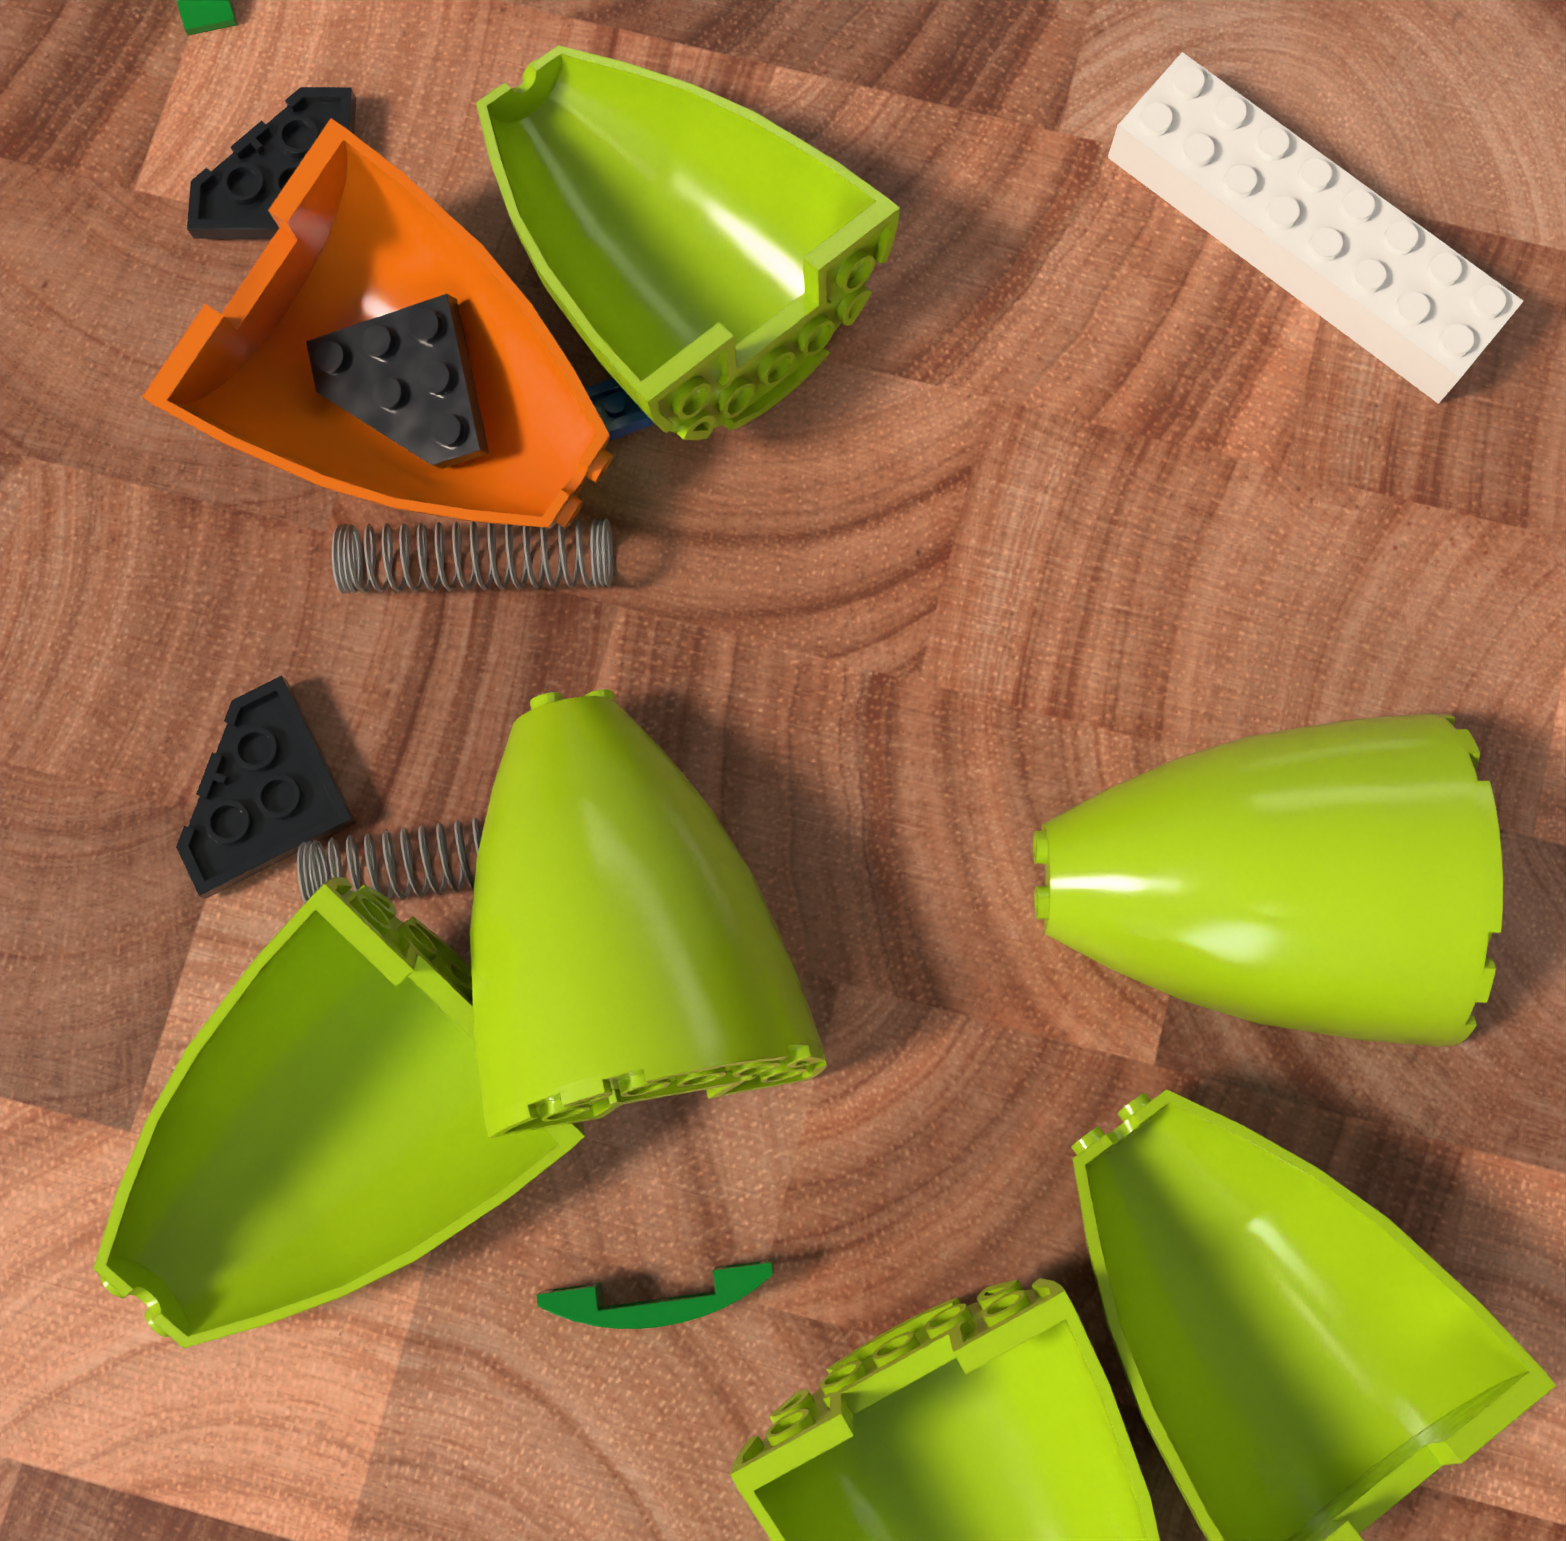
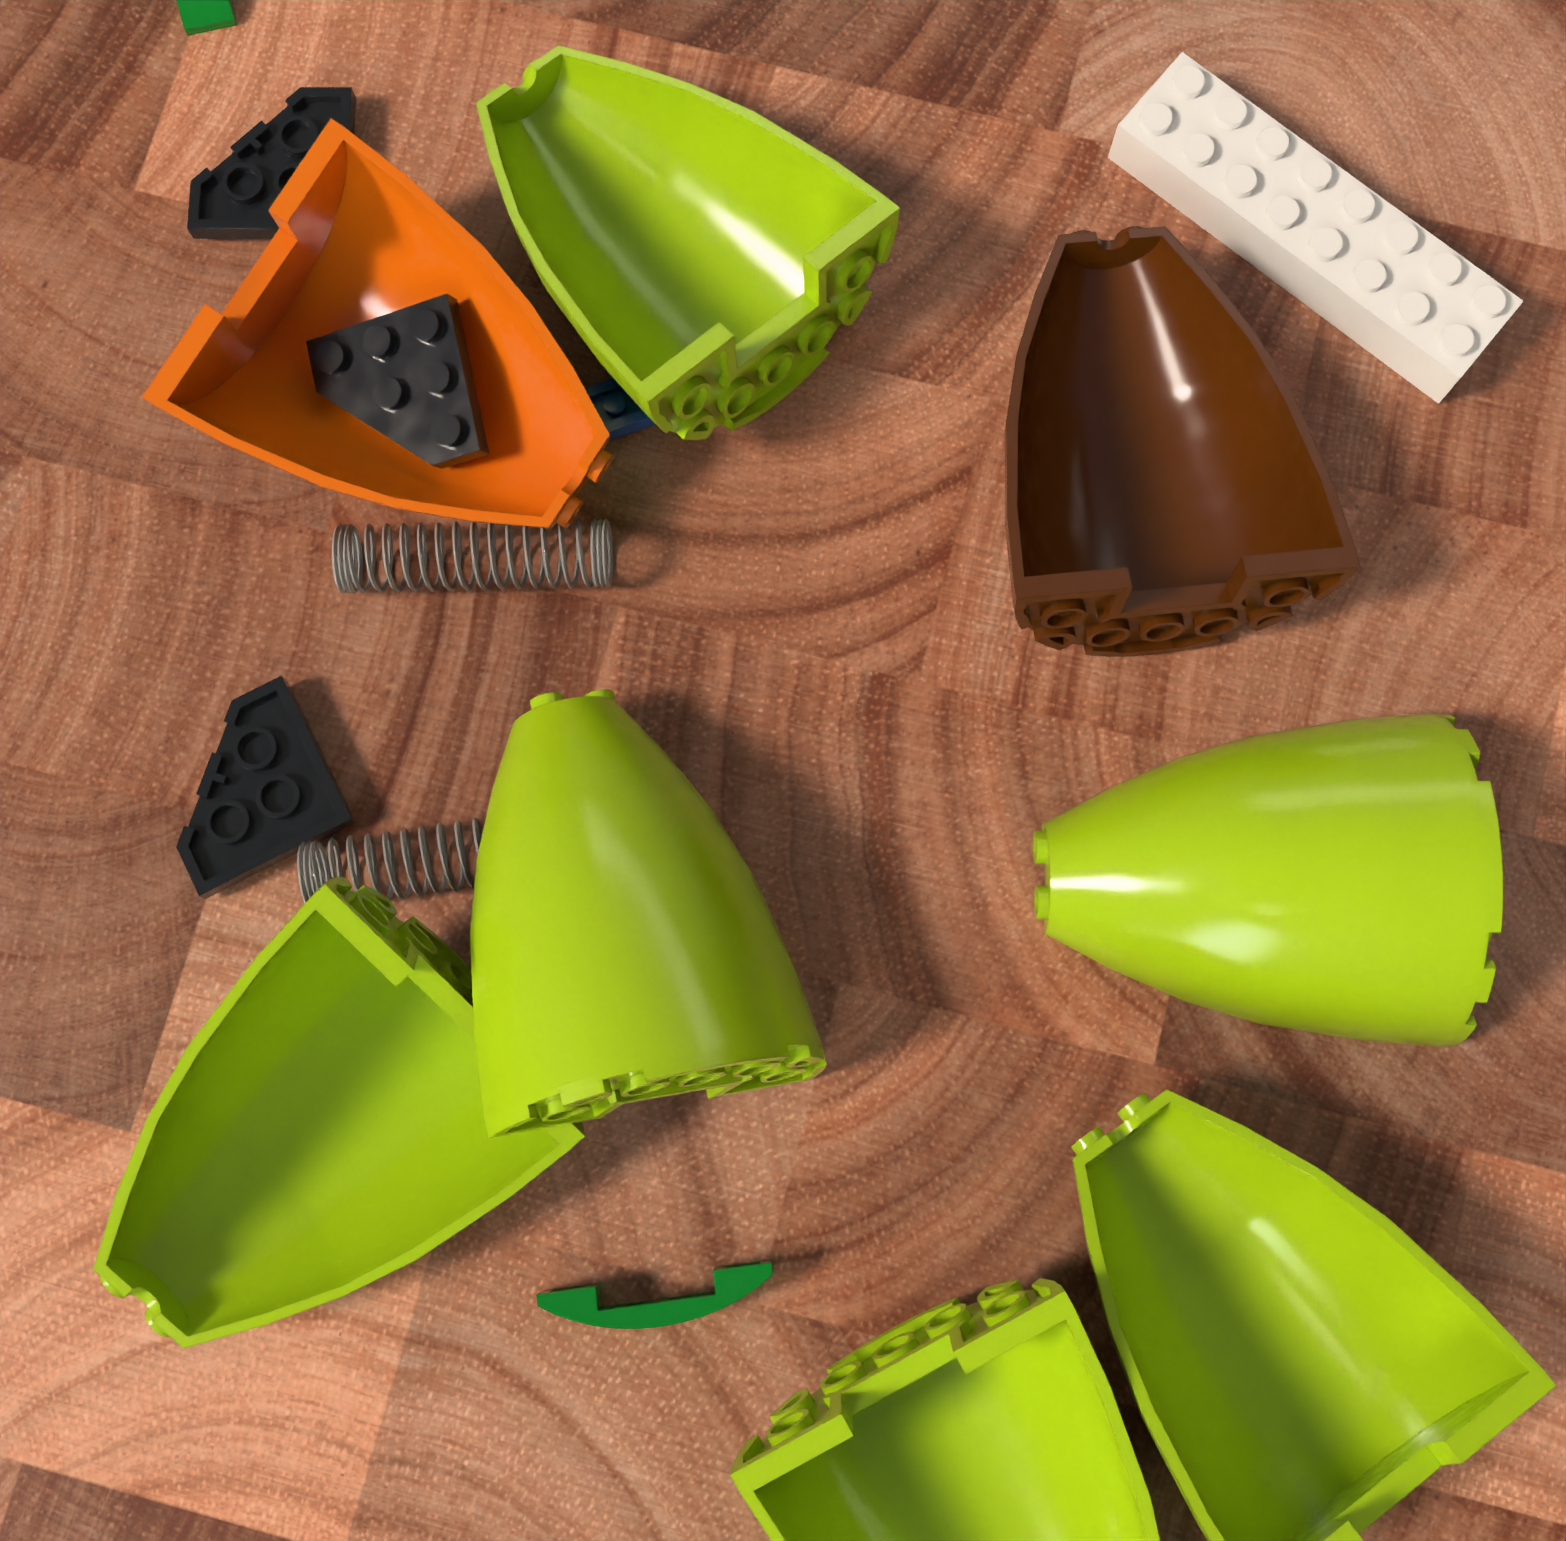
none -> reddish brown panel [1005,226,1360,657]

